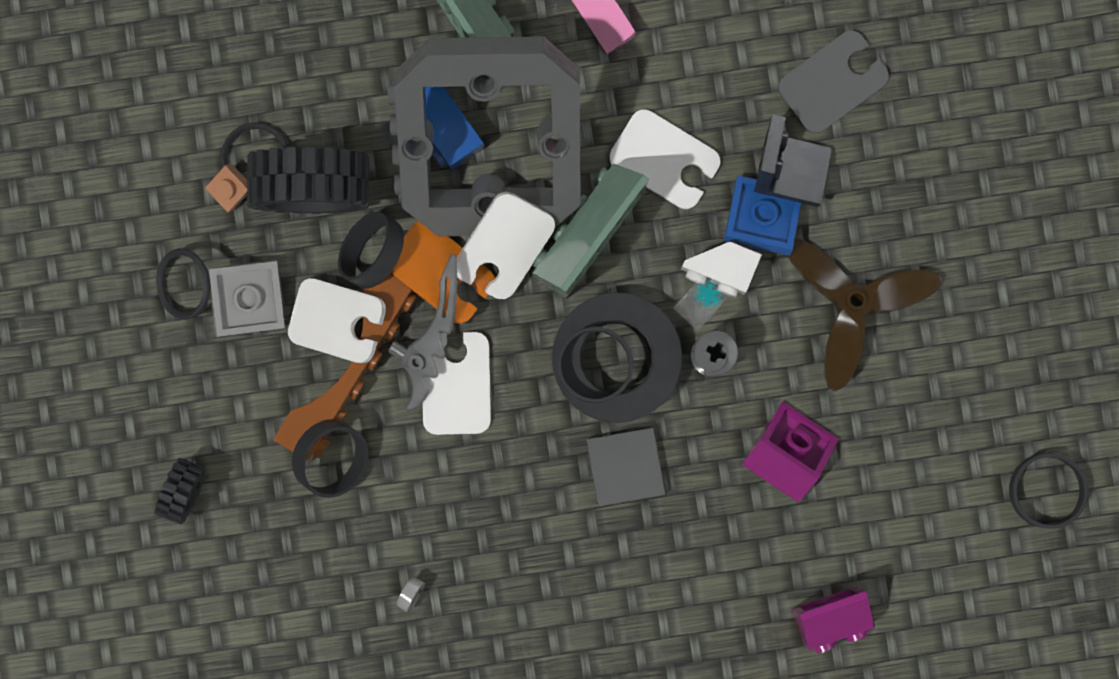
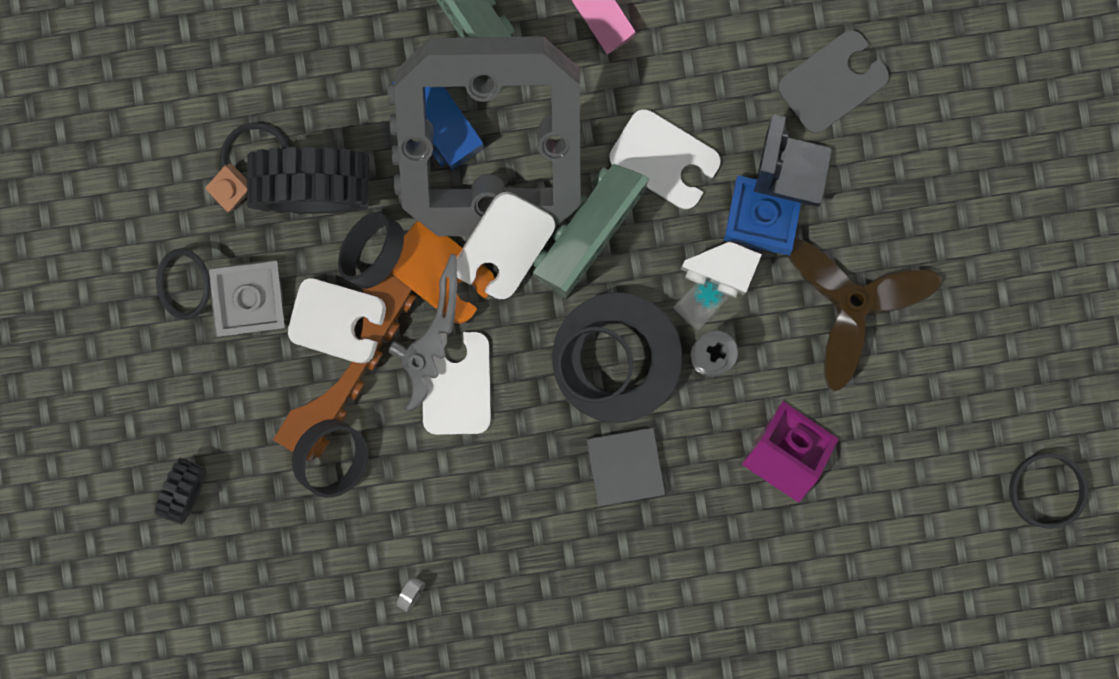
magenta slope [792,587,874,653] -> none

